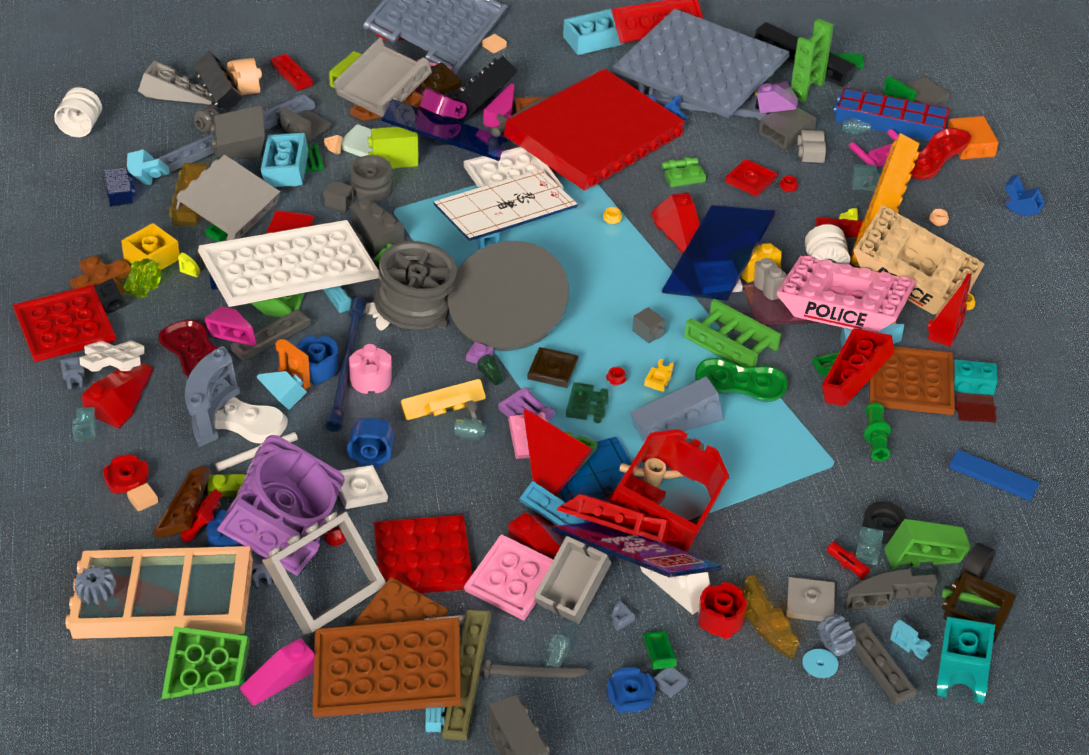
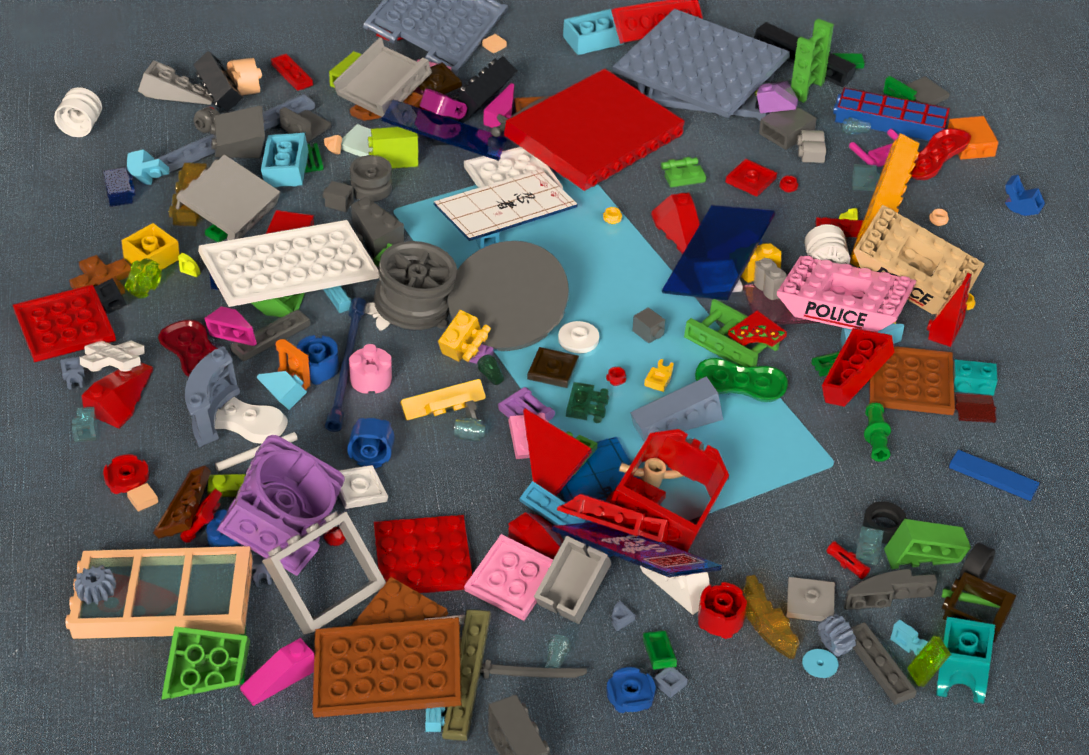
blue bracket [649,95,687,121] -> none
none -> yellow brick [438,310,491,362]
none -> white piece [558,321,599,353]
none -> red tile [728,310,787,347]
none -> clear neon green plate [907,636,951,687]

